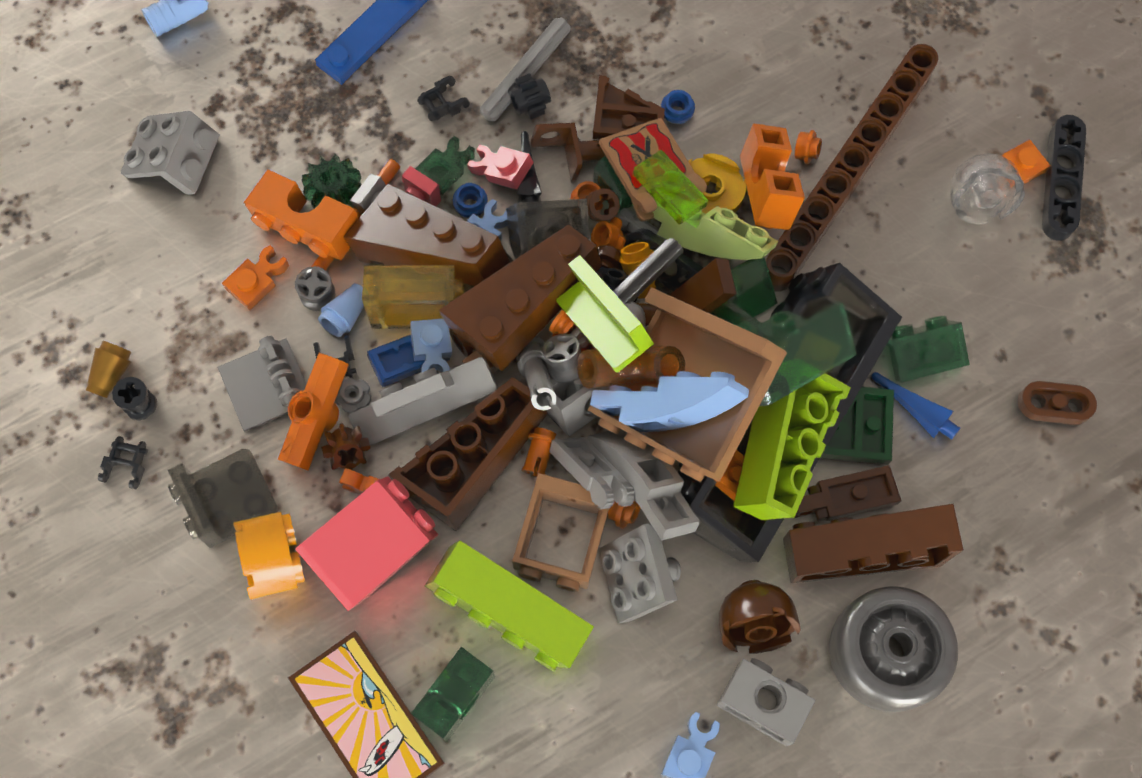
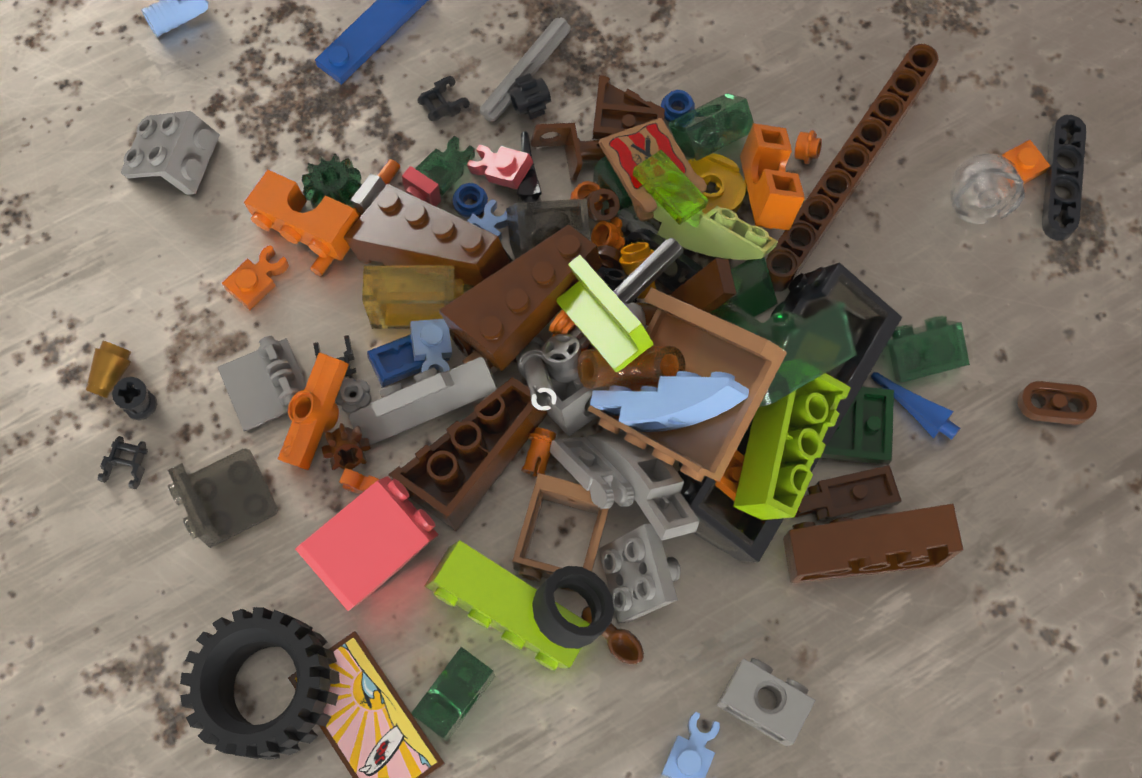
light orange brick [233,511,305,600] -> none
flat silver wheel [295,266,336,311] -> none
light blue cone [318,283,370,337] -> none
orange plate [608,499,641,528] -> none
reddish brown cylinder [719,580,801,654] -> none
flat silver wheel [829,586,958,712] -> none
none -> black tyre [180,607,340,759]
none -> black tyre [532,566,614,649]
none -> reddish brown piece [581,606,644,664]
none -> clear green brick [668,93,754,161]

